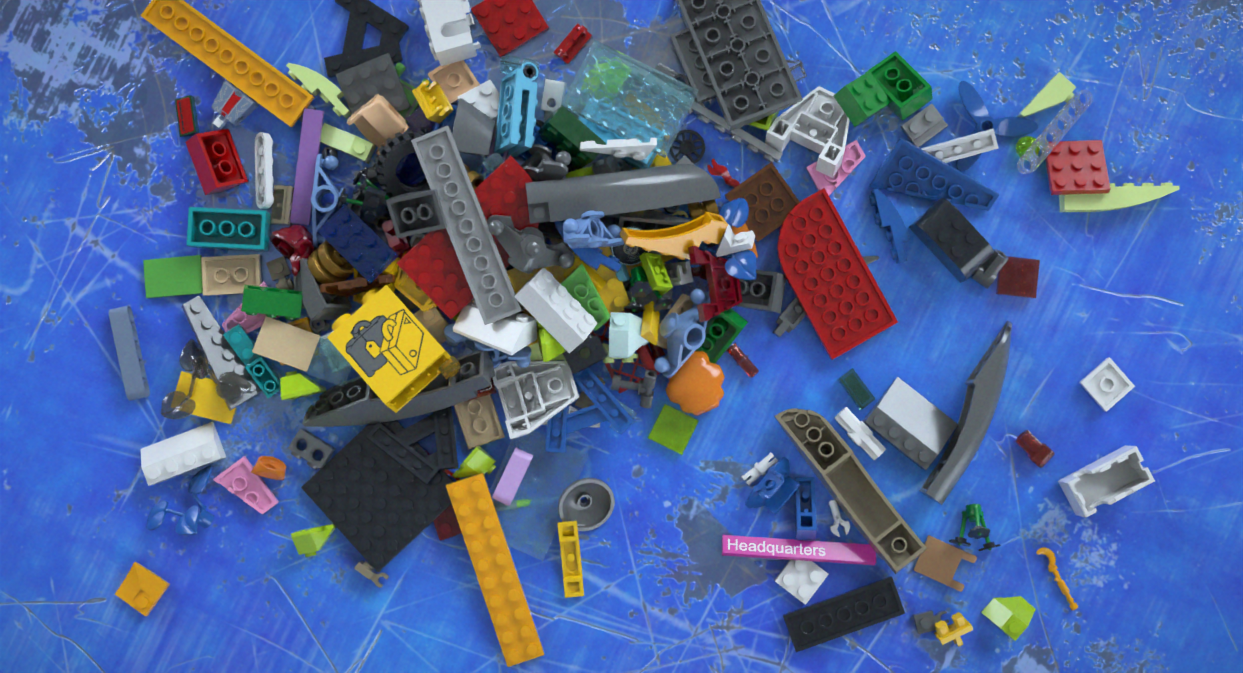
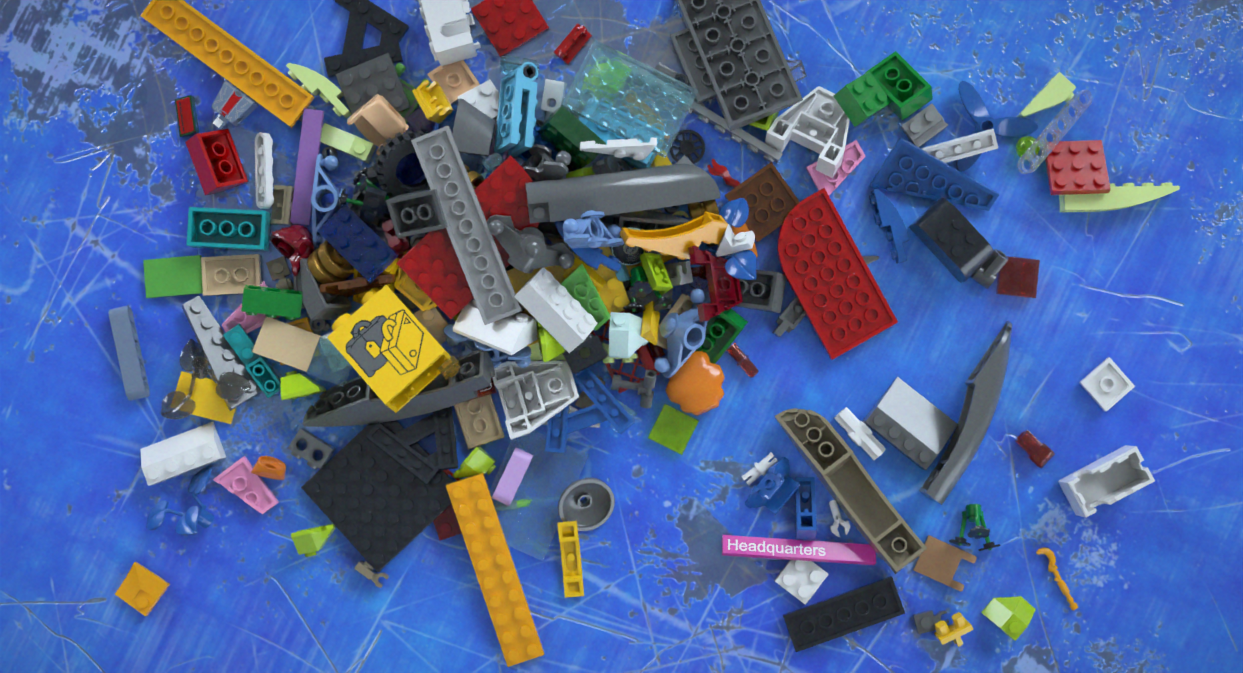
slope [837,368,875,410] -> none

